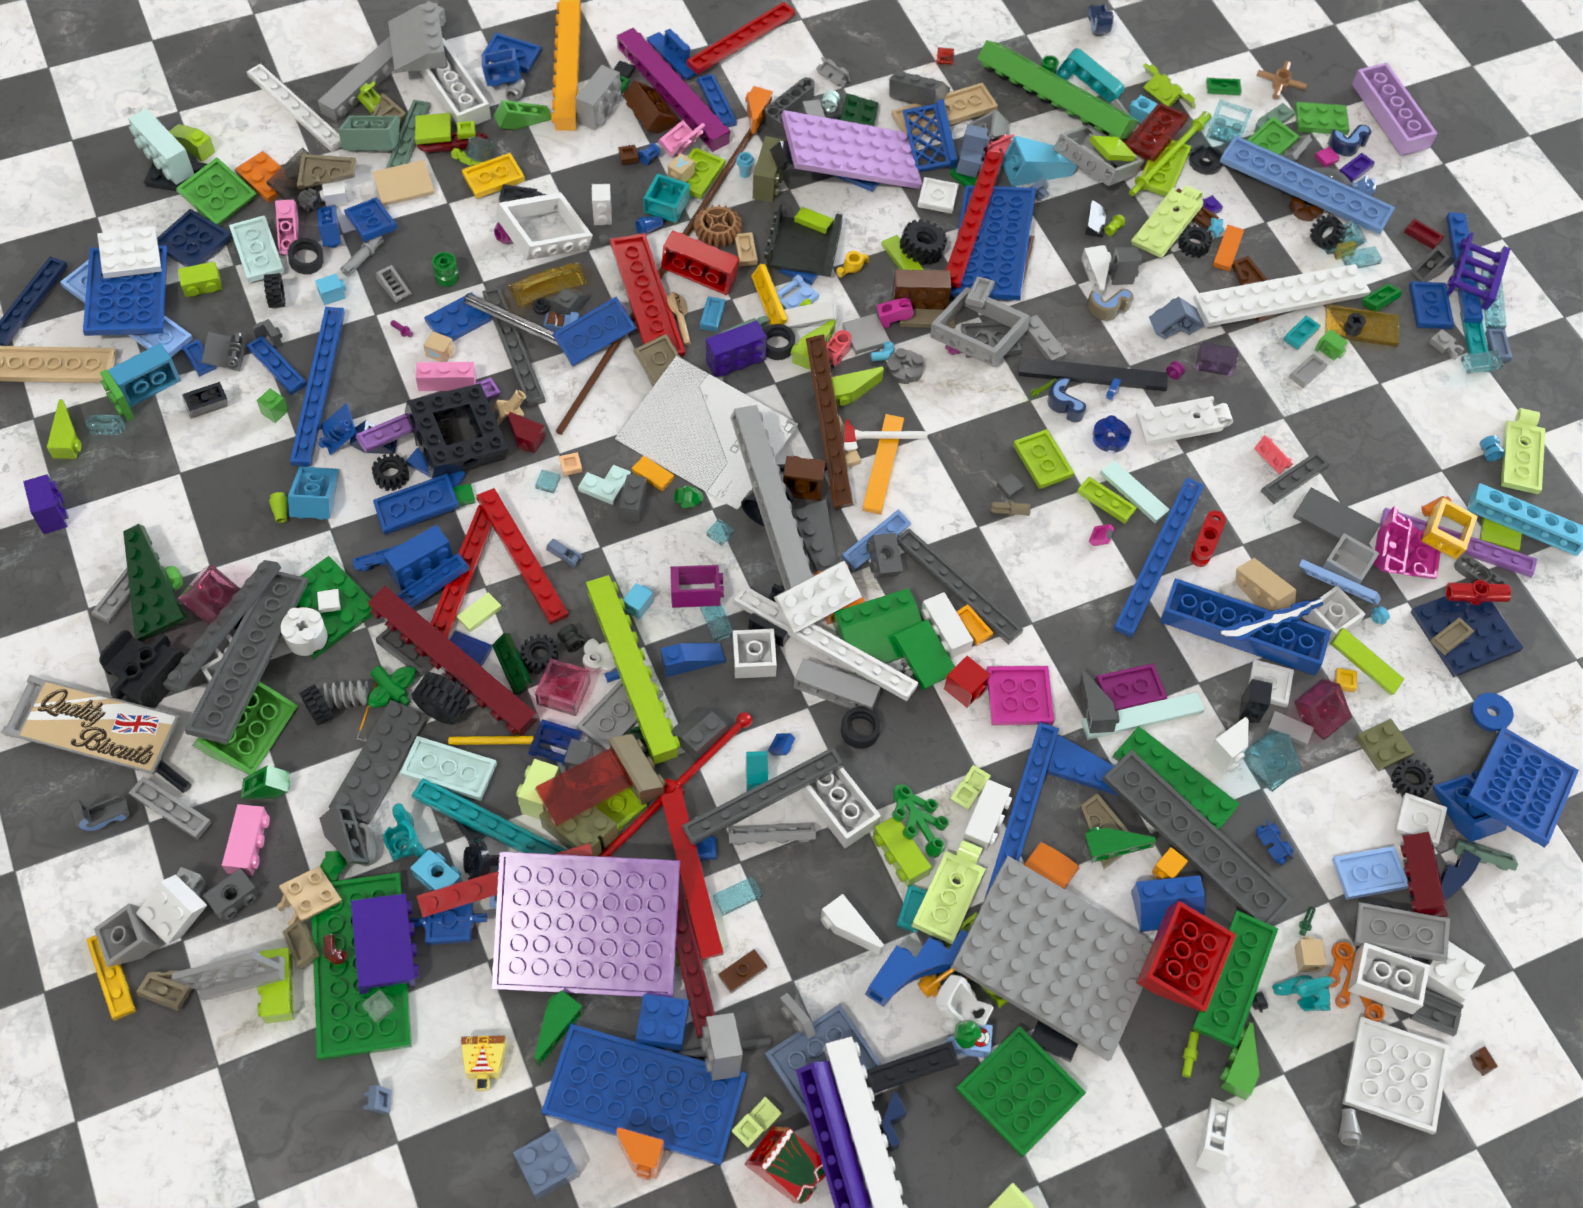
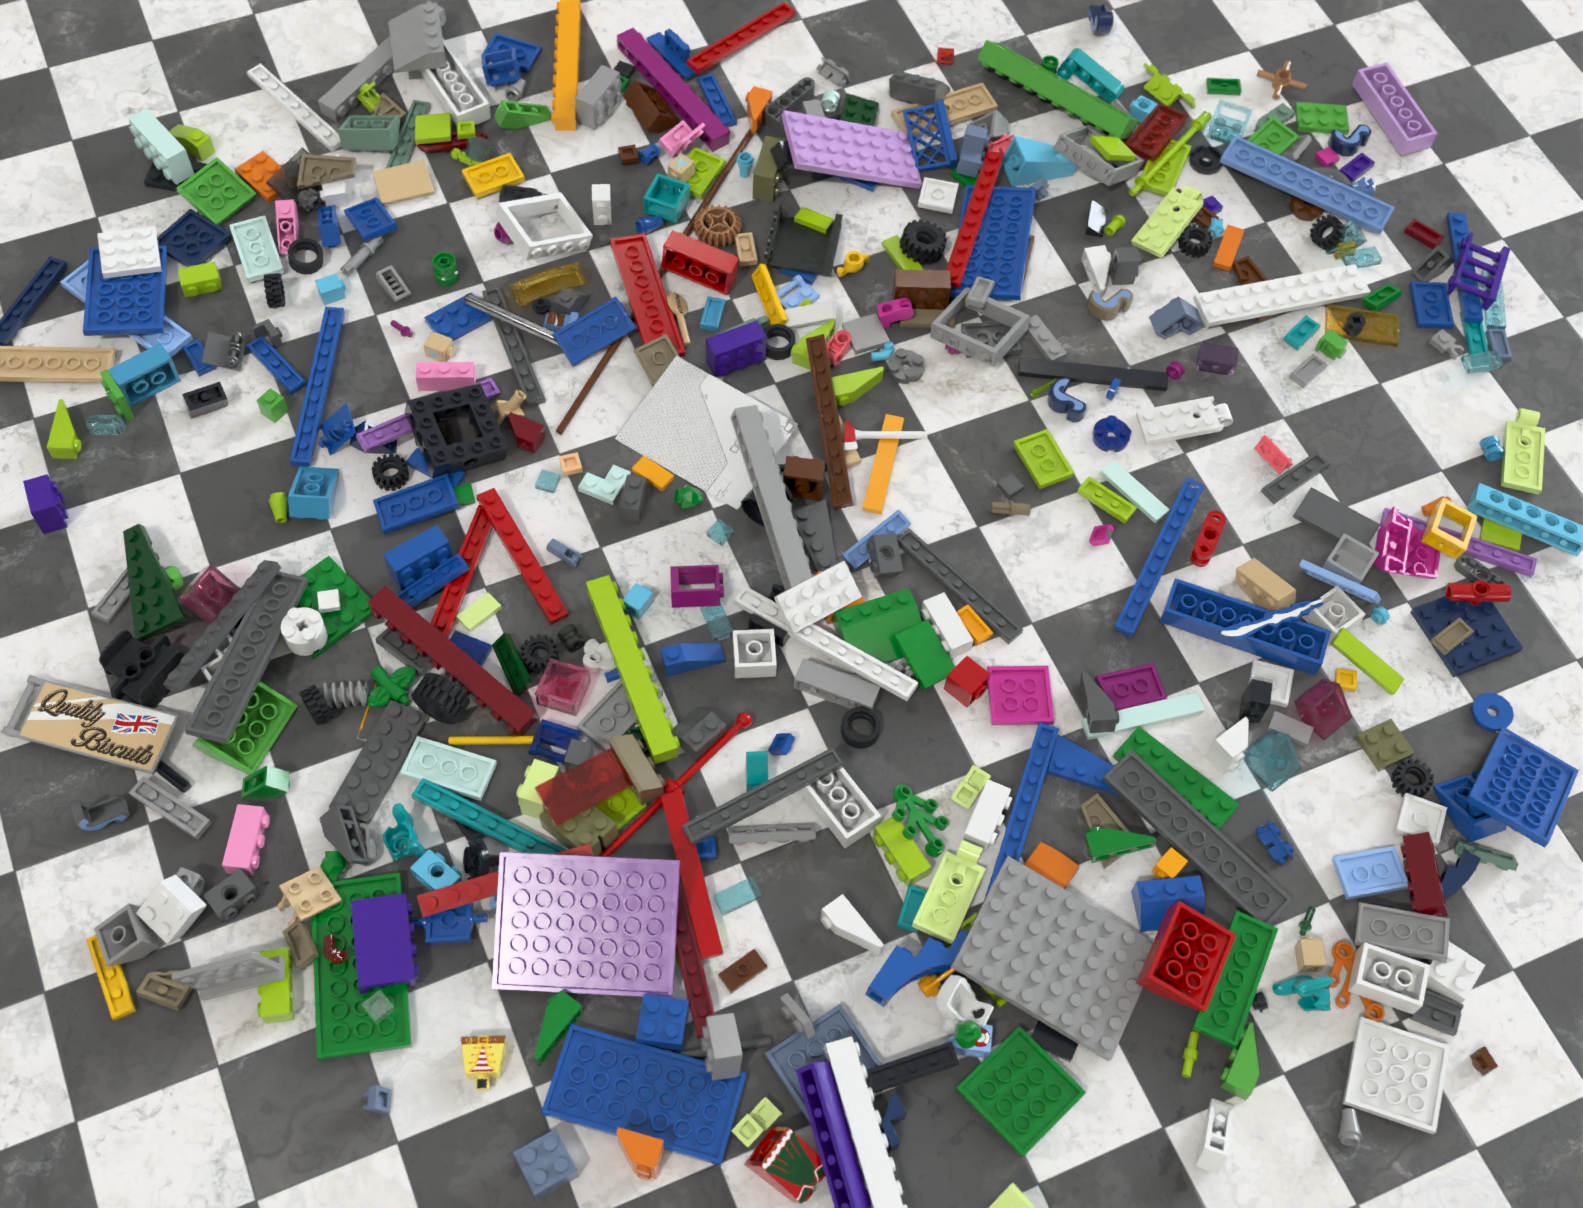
blue plate [352,544,401,571] -> none

